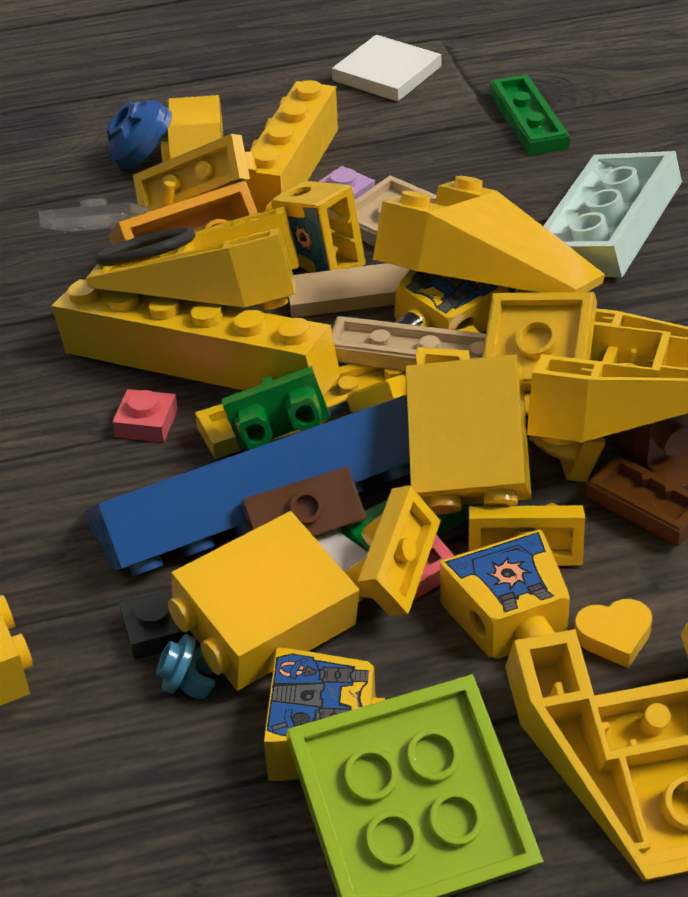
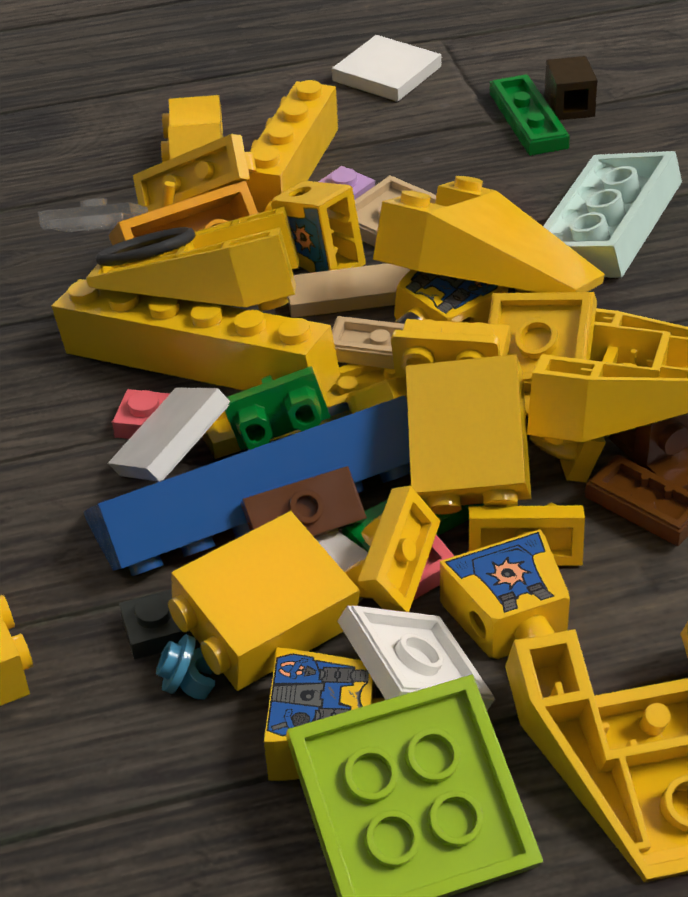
blue piece [106,100,172,170] -> none
yellow tile [575,599,652,668] -> none
none -> white tile [108,388,230,482]
none -> white tile [337,605,495,710]
none -> yellow bracket [391,319,511,377]
none -> dark brown brick [544,56,598,120]

